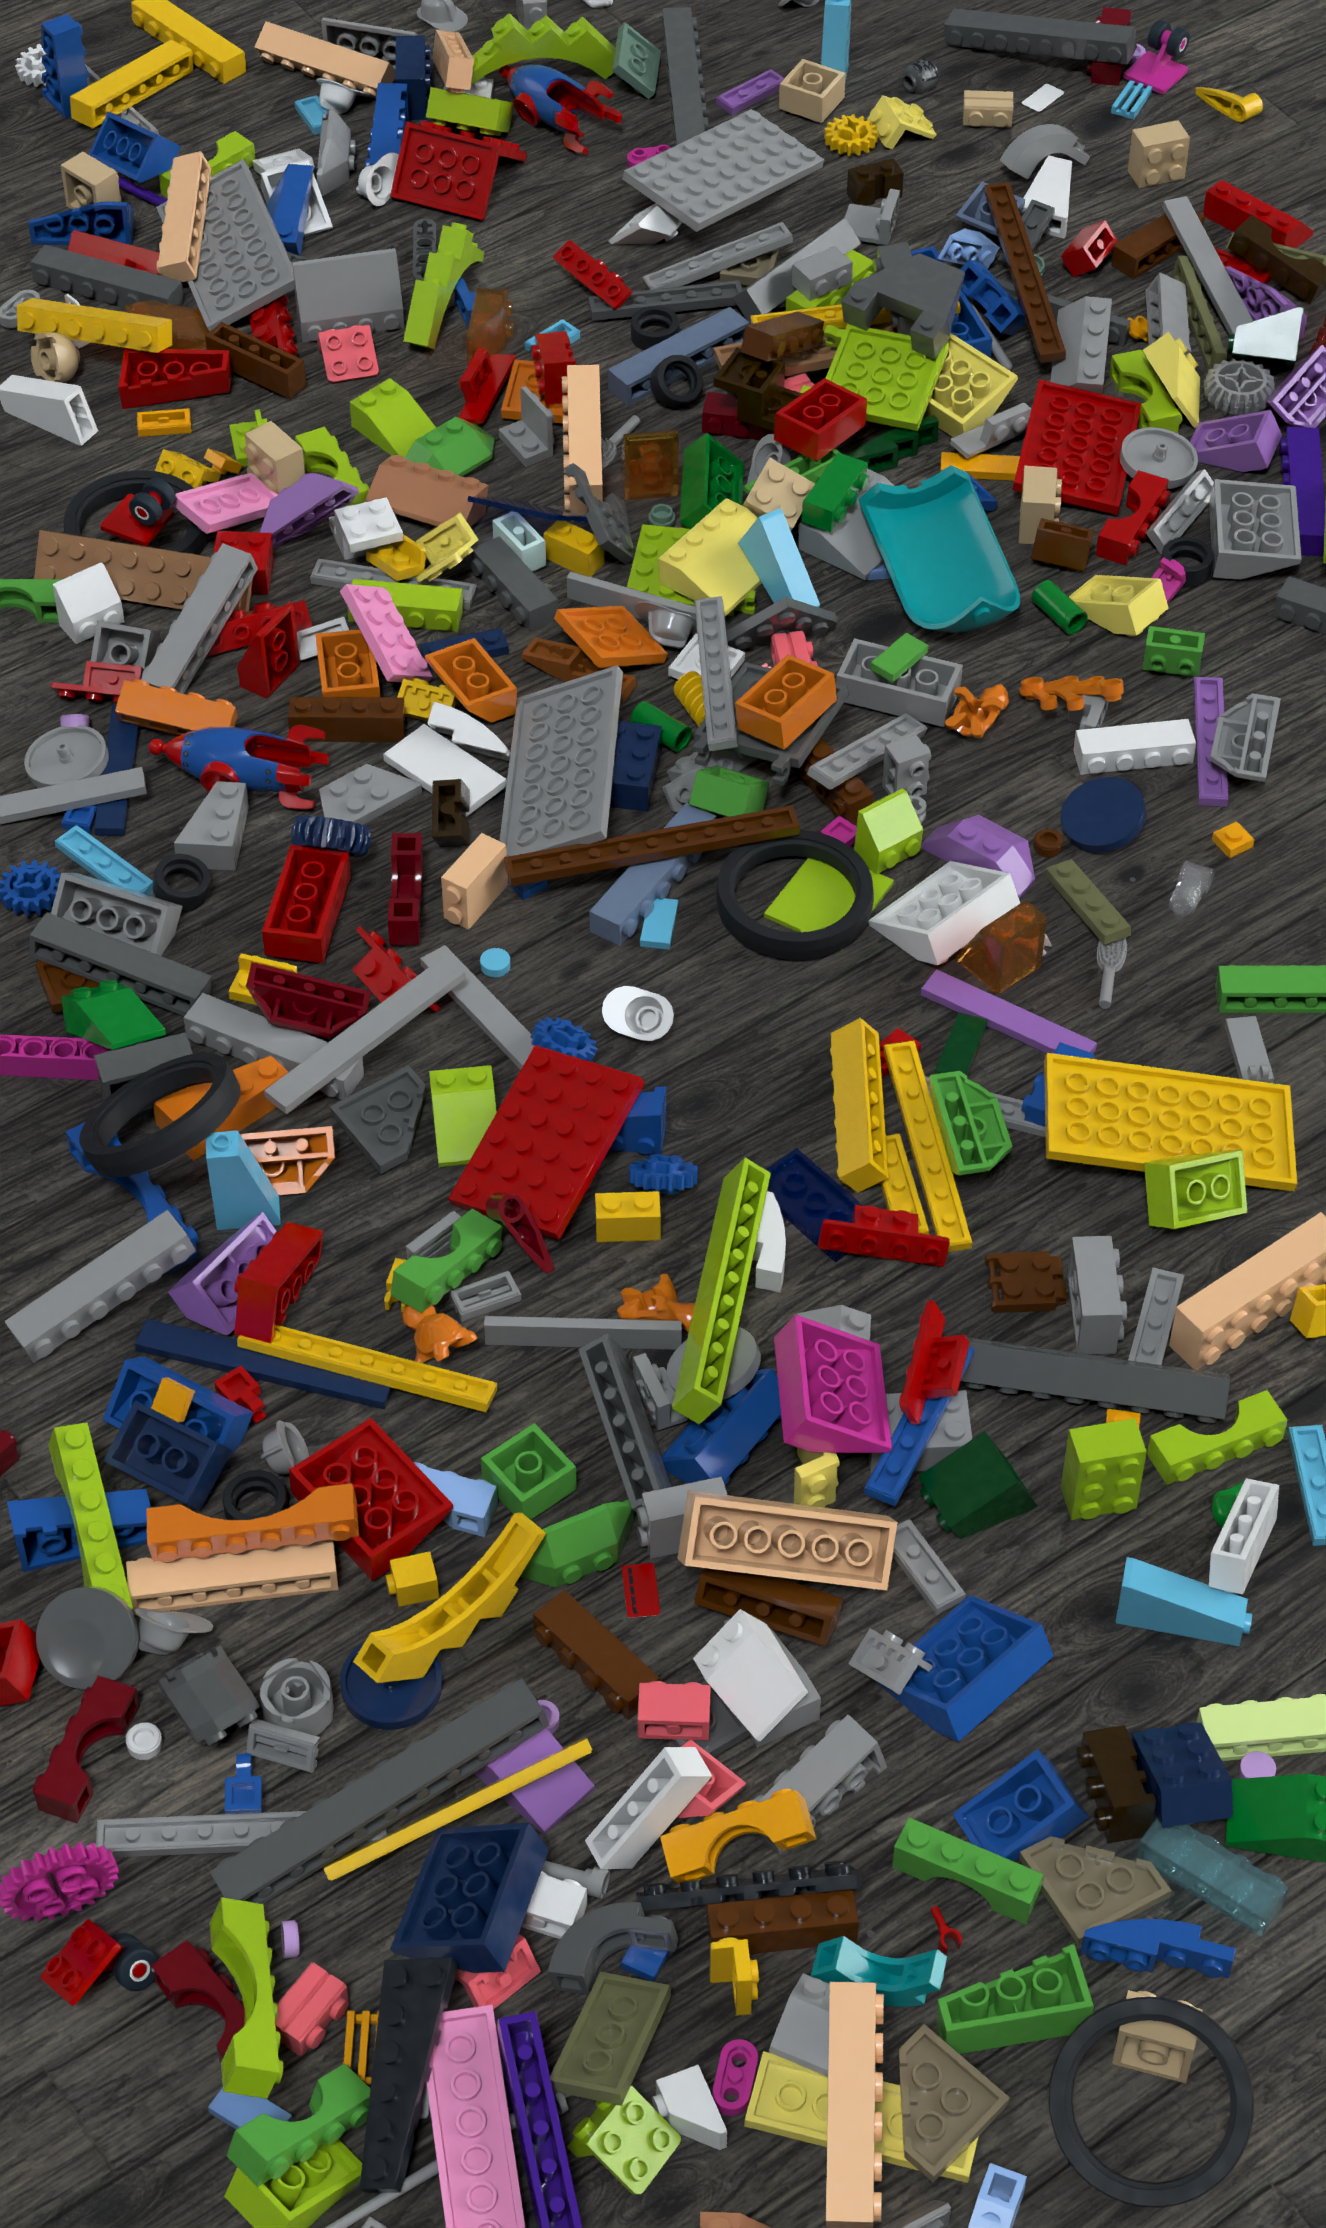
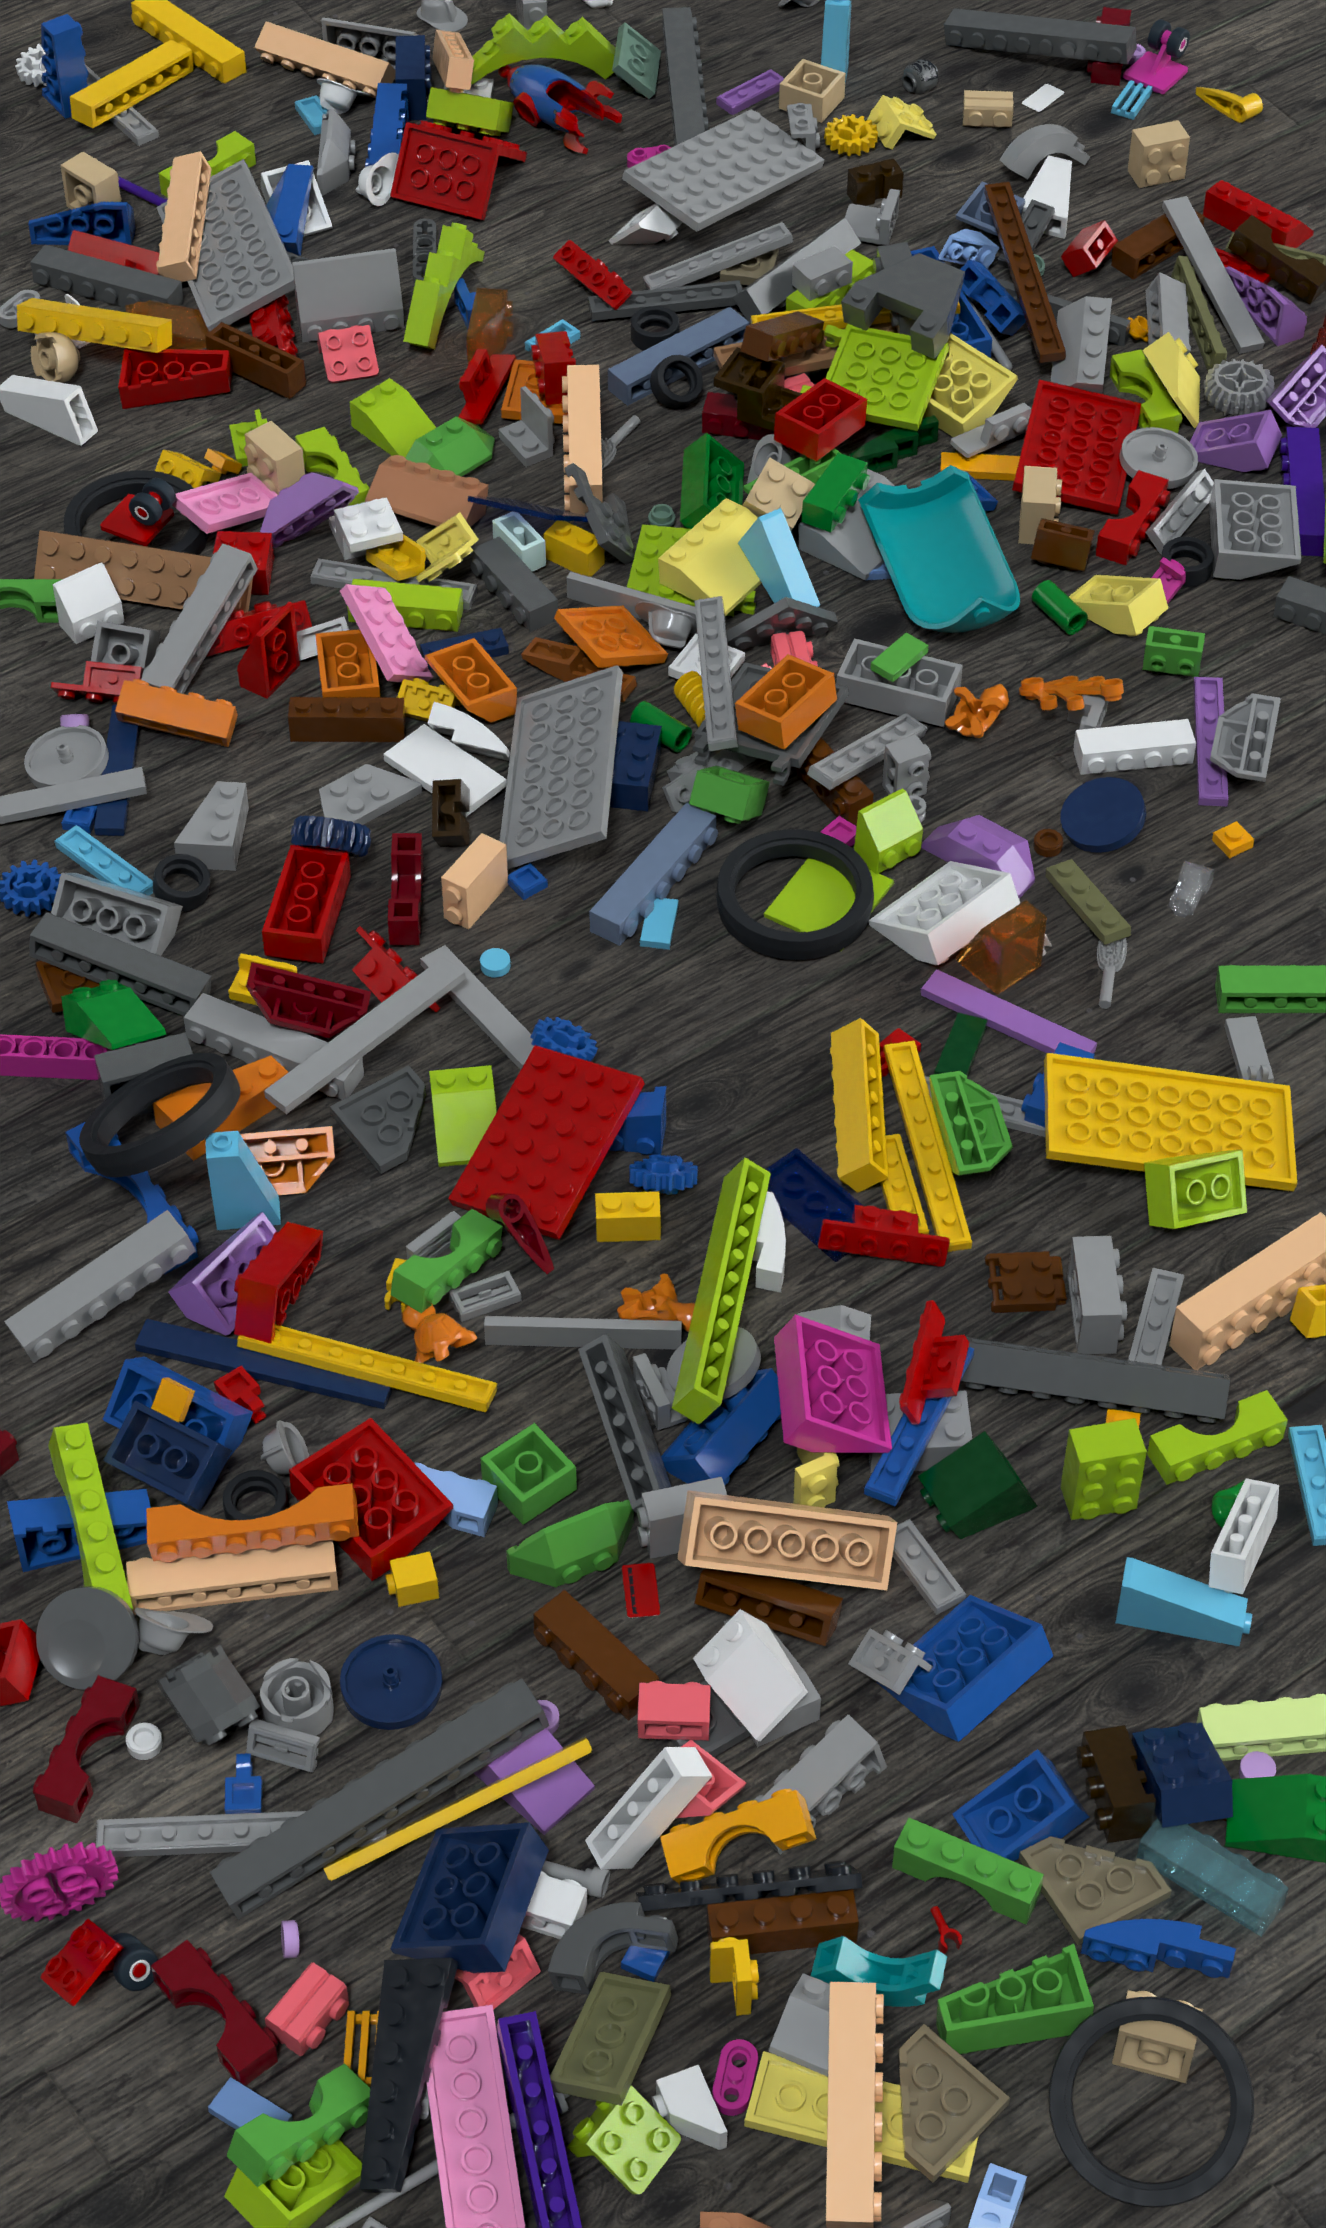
blue slope [89,112,181,183] -> none
light orange tile [137,409,192,437] -> none
piece [148,725,329,810] -> none
lime arch [209,1897,283,2099] -> none
white plate [252,149,314,175] -> none
yellow arch [353,1513,546,1683] -> none
reddish brown plate [504,805,800,886] -> none
white piece [602,986,674,1041] -> none
clear orange slope [621,430,679,500] -> none
slope [1227,307,1303,370] -> none
none -> light grey bracket [787,103,820,151]

